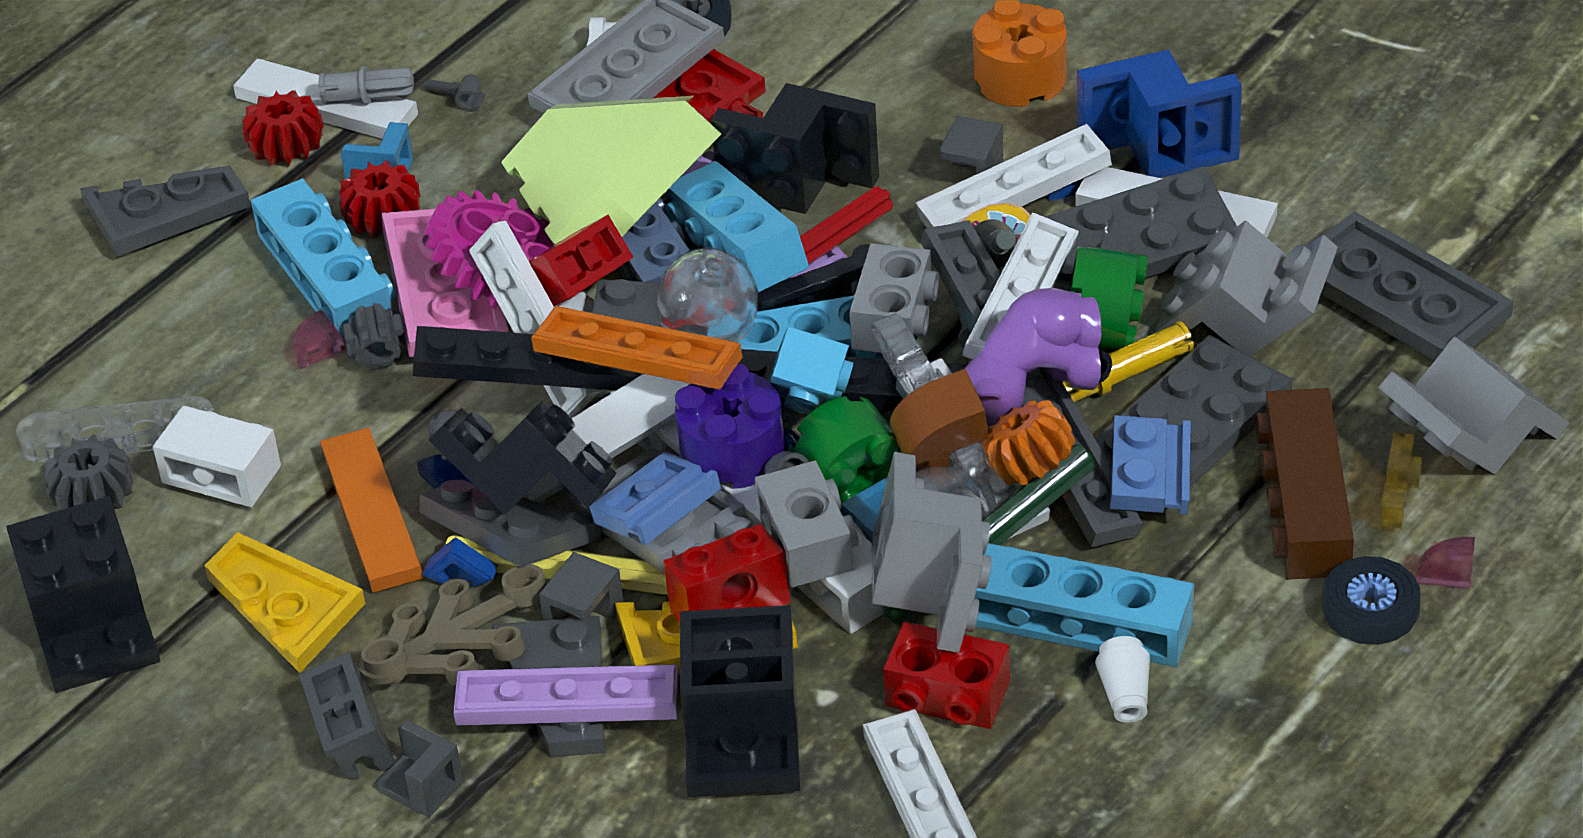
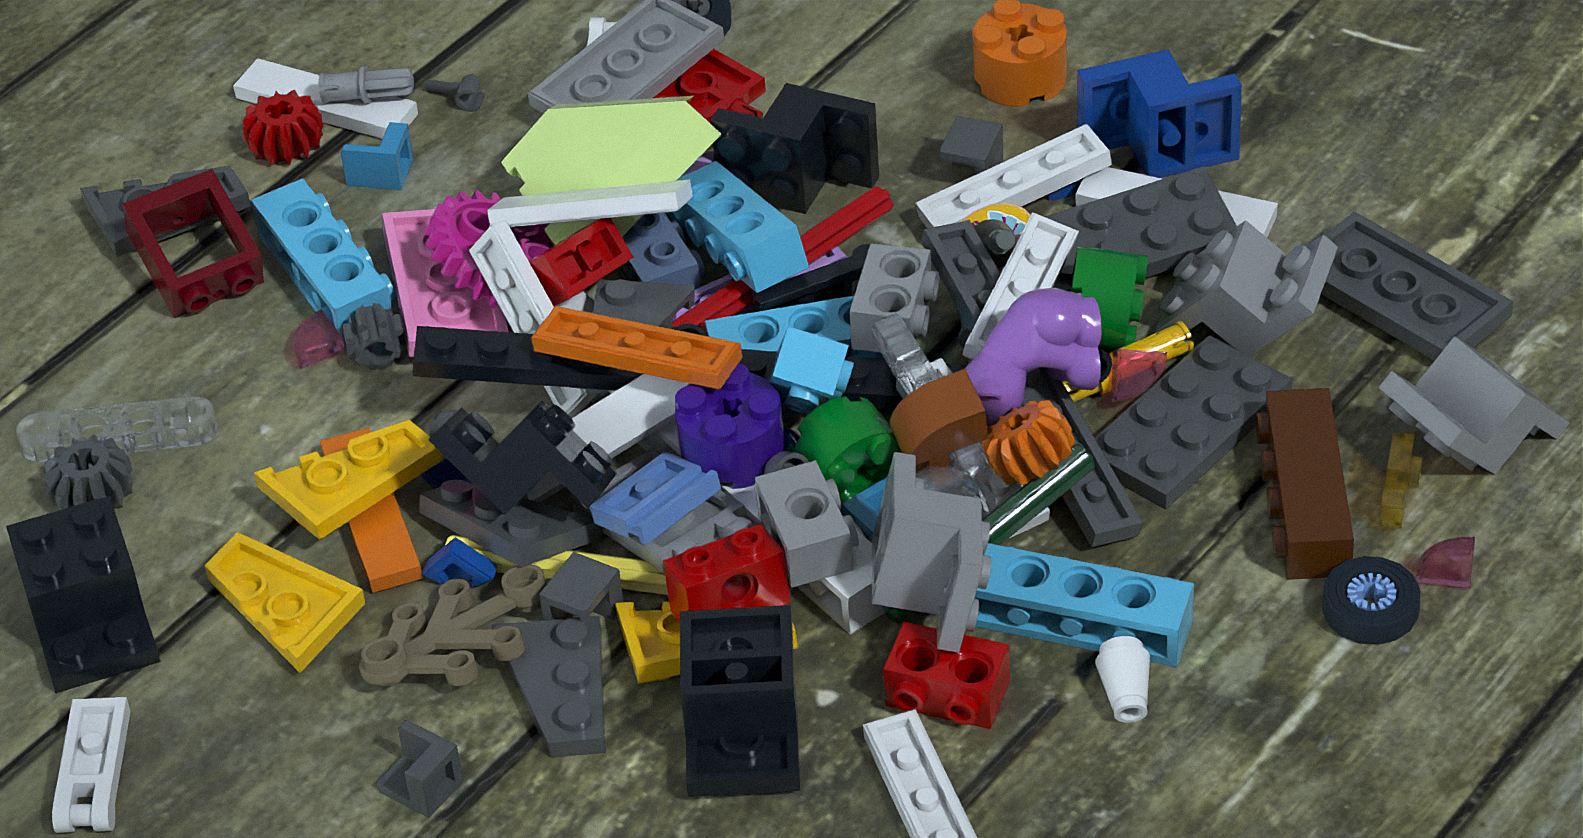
white brick [153,405,281,507] -> none
dark grey hinge [299,652,396,779] -> none
red gear [339,160,421,239] -> none
lavender tile [453,665,679,725] -> none
clear cylinder [656,248,758,342] -> none
medium blue plate [1110,415,1191,515] -> none
none -> white plate [52,697,131,833]
none -> dark red window [123,169,264,318]
none -> yellow wing [254,420,443,540]
none -> white tile [487,179,693,227]
none -> clear pink tile [1111,349,1167,402]

